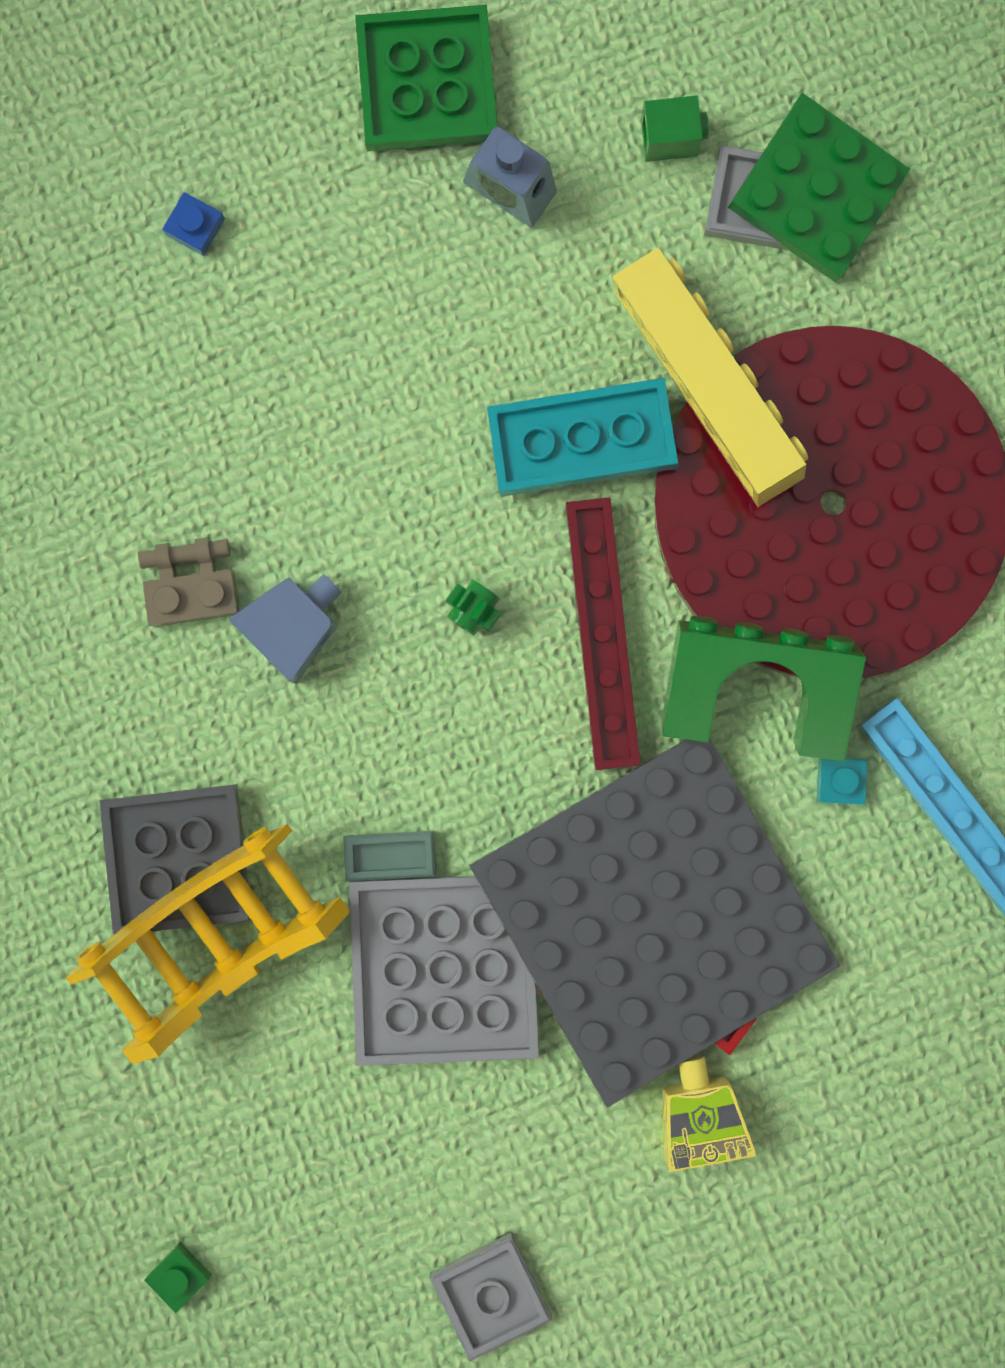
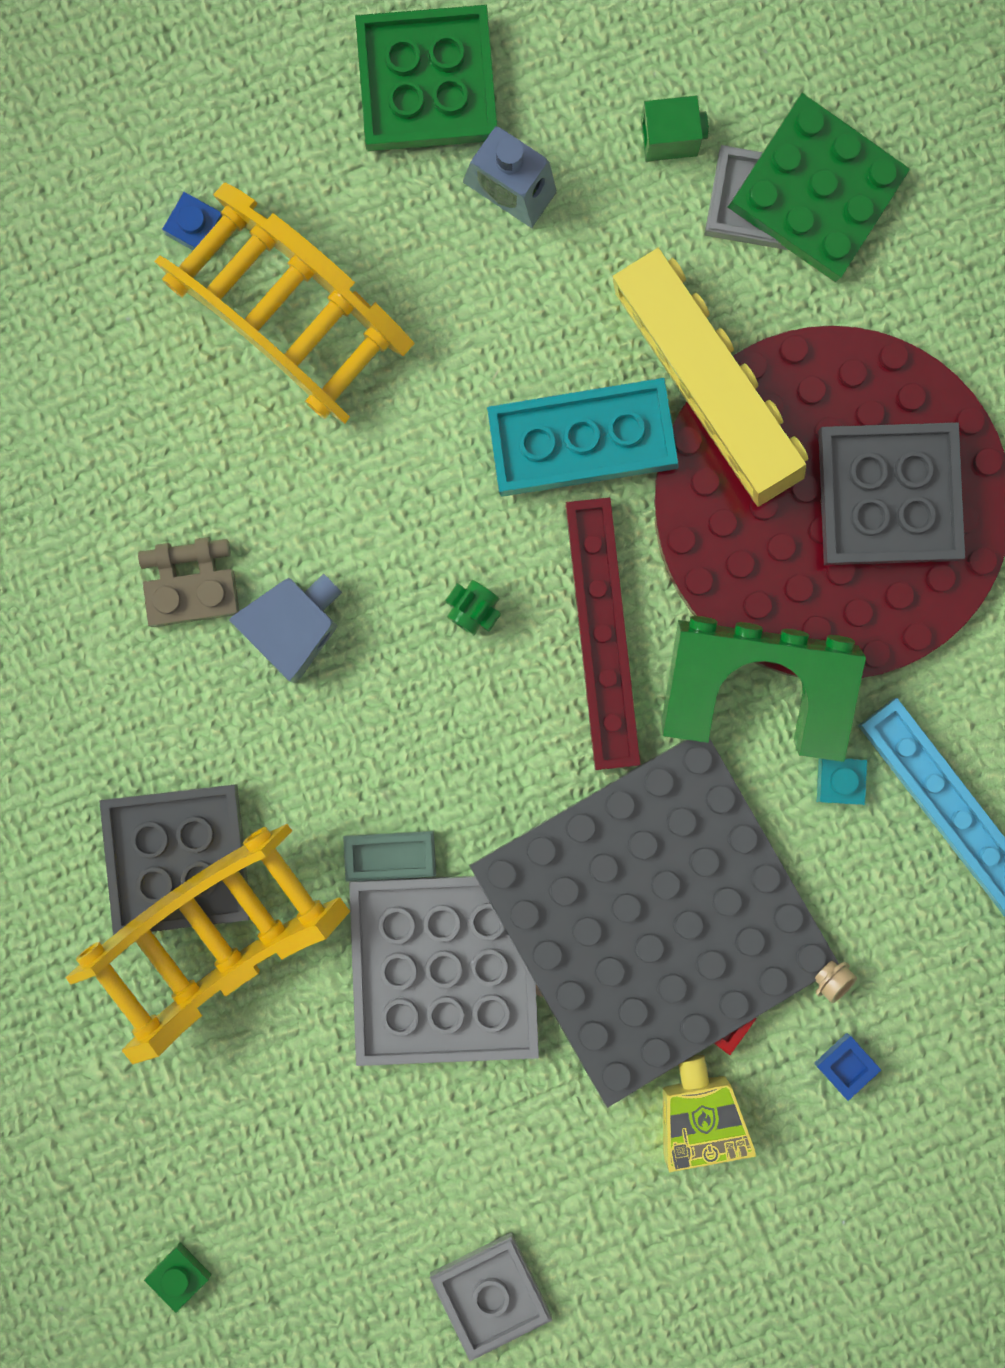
none -> yellow fence [154,182,415,424]
none -> blue plate [814,1033,881,1101]
none -> tan plate [815,961,857,1003]
none -> dark grey plate [818,423,965,565]

